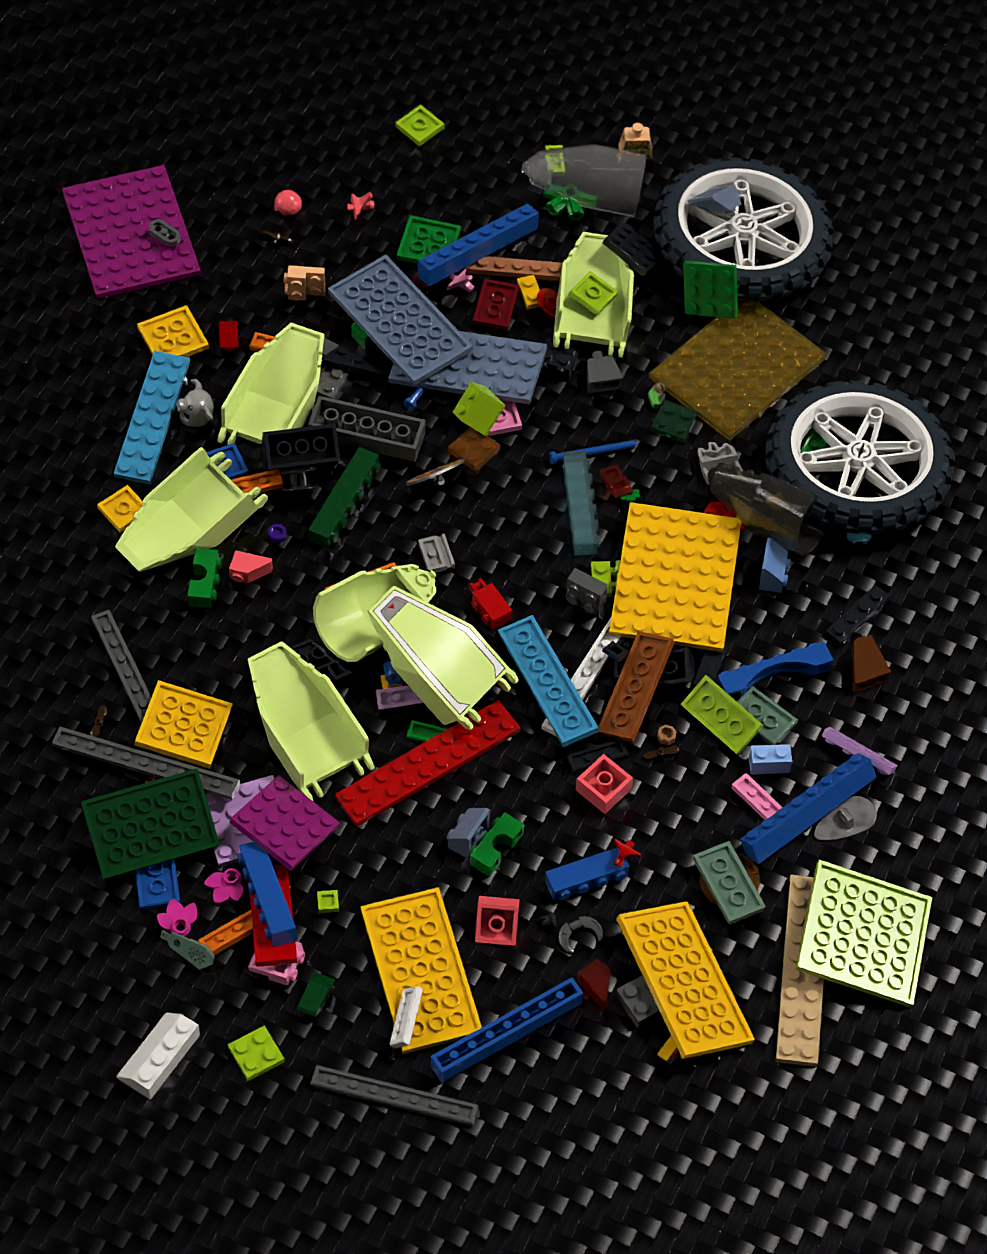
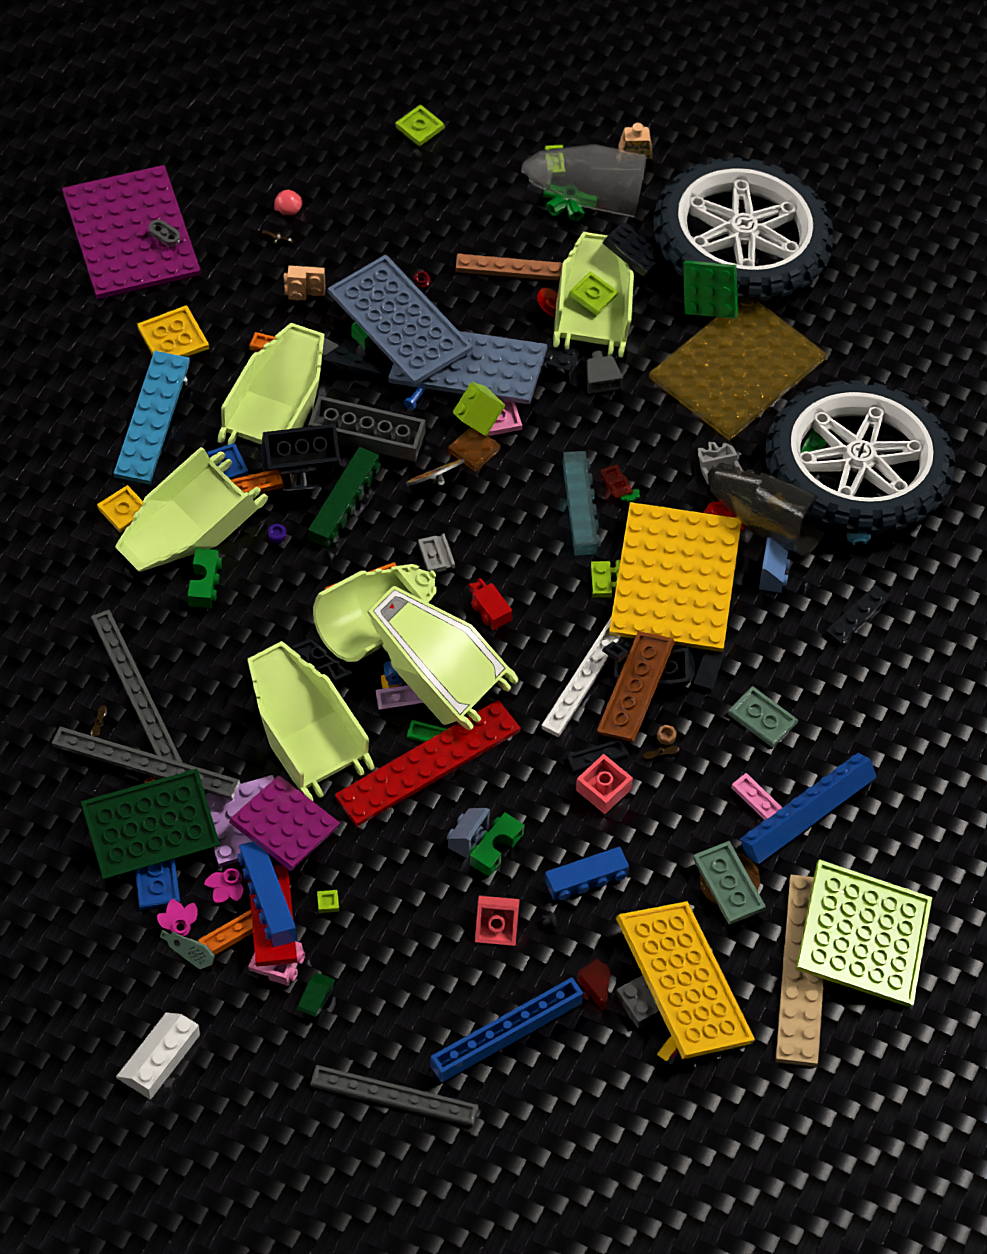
yellow plate [134,680,233,769] -> none
light grey piece [176,379,214,427] -> none
red slope [219,321,239,351] -> none
lime plate [228,1025,285,1081] -> none
coral slope [229,550,273,583] -> none
flat silver plate [316,363,349,399] -> none
coral piece [347,192,374,220] -> none
yellow plate [361,887,482,1054] -> none
white plate [390,986,423,1048] -> none
green plate [396,215,461,264] -> none
blue brick [417,204,539,286] -> none
bright pink piece [447,269,474,293] -> none
dark red plate [473,279,519,331] -> none
dark azure plate [498,615,599,747] -> none
yellow plate [517,275,541,310] -> none
blue bar [549,440,637,465] -> none
dark grey piece [558,916,603,954] -> none
dark grey piece [566,568,608,616] -> none
red piece [613,839,641,868] -> none
arm [648,383,665,409] -> none
clear green plate [651,400,699,443] -> none
lime plate [681,675,764,755] -> none
sand blue slope [687,184,741,214] -> none
blue arch [716,642,833,700] -> none
light blue brick [749,744,792,774] -> none
flat silver shield [814,796,877,841] -> none
lavender plate [822,727,897,775] -> none
reddish brown slope [851,635,891,693] -> none

